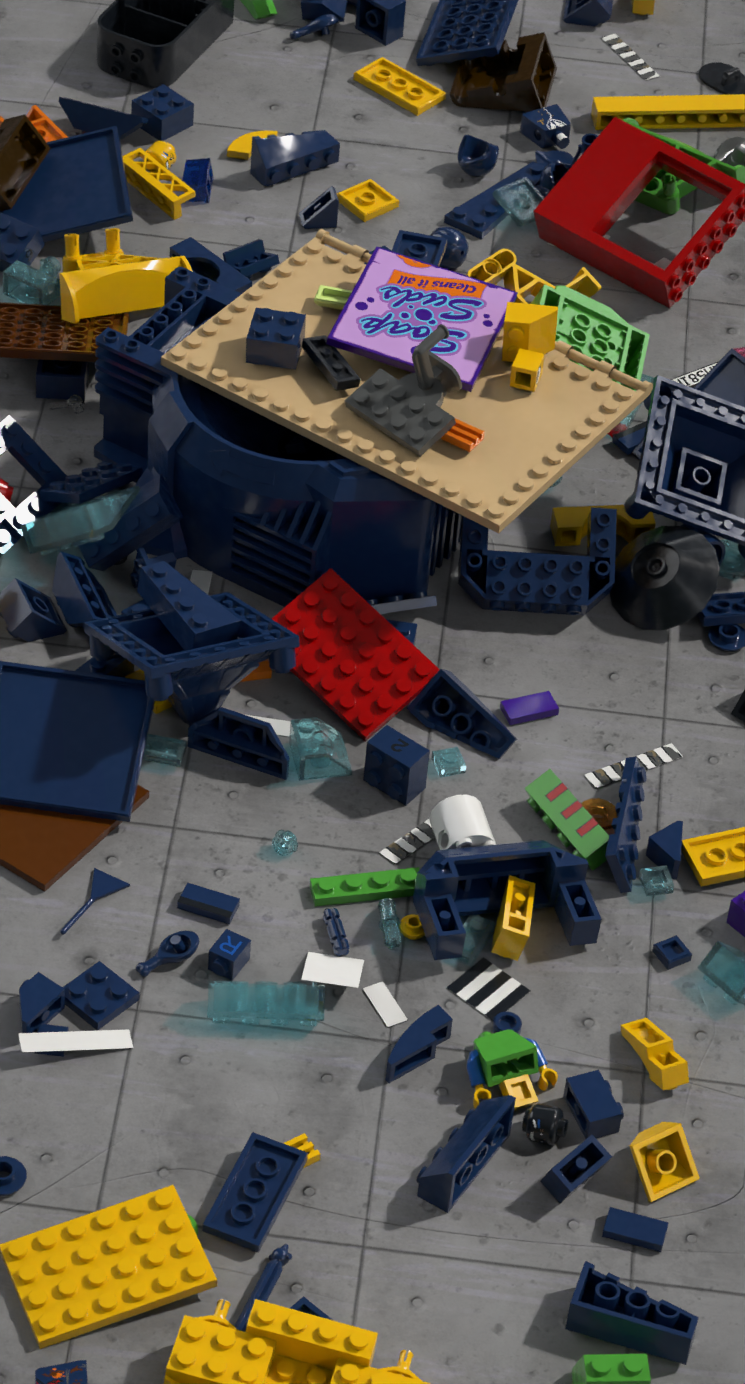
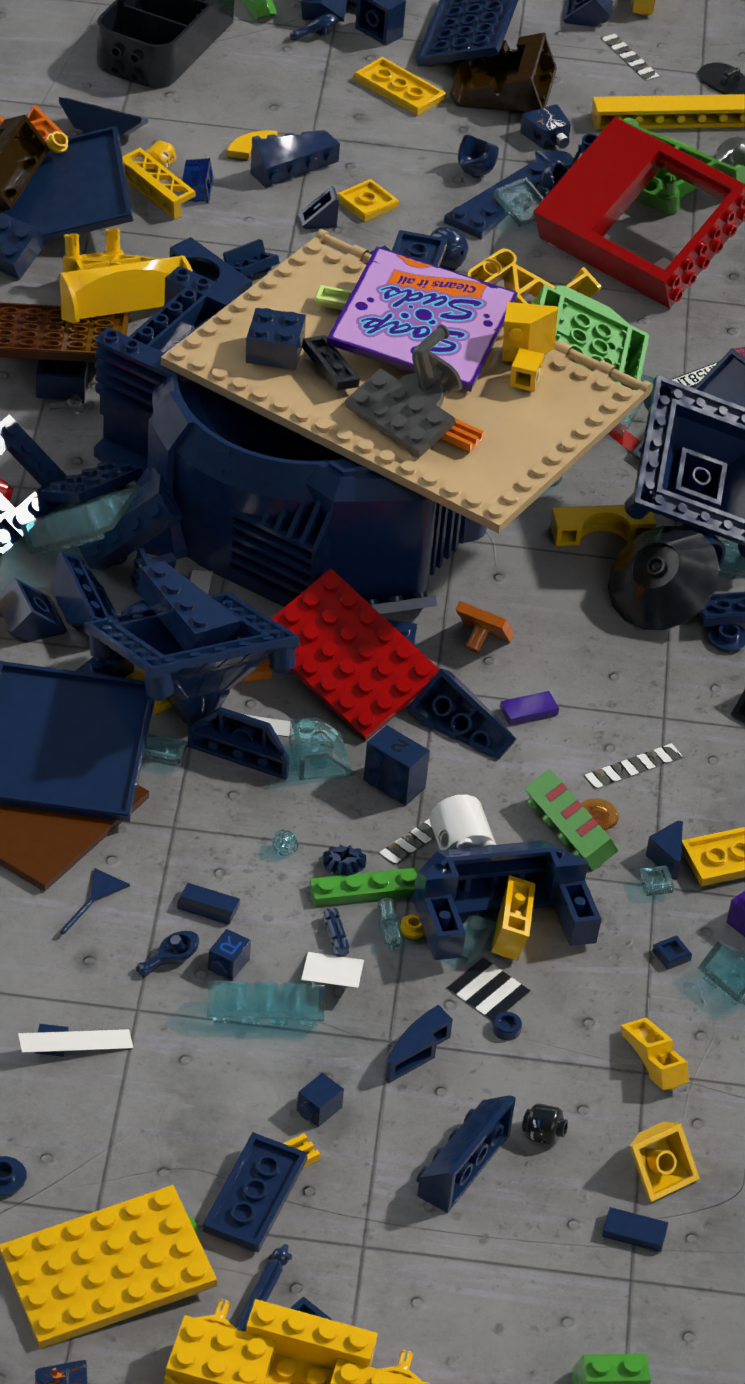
clear light blue slope [3,260,60,305] -> none
dark blue slope [19,972,65,1033] -> none
clear light blue plate [39,256,61,278] -> none
dark blue plate [63,961,140,1031] -> none
dark blue brick [131,84,194,141] -> none
white sticker [363,982,407,1027] -> none
clear light blue plate [432,747,466,777] -> none
dark blue wedge [458,508,617,616] -> none
bright green torso [467,1029,558,1109] -> none
yellow plate [499,1074,538,1110] -> none
dark blue brick [540,1135,612,1204] -> none
dark blue brick [563,1070,624,1139] -> none
dark blue wedge [565,1261,699,1365] -> none
dark blue wing [605,757,647,893] -> none
dark blue tile [612,421,647,455] -> none
none -> yellow plate [46,131,68,153]
none -> dark blue brick [297,1073,344,1127]
none -> dark blue gear [322,844,366,875]
none -> orange tile [455,601,515,653]

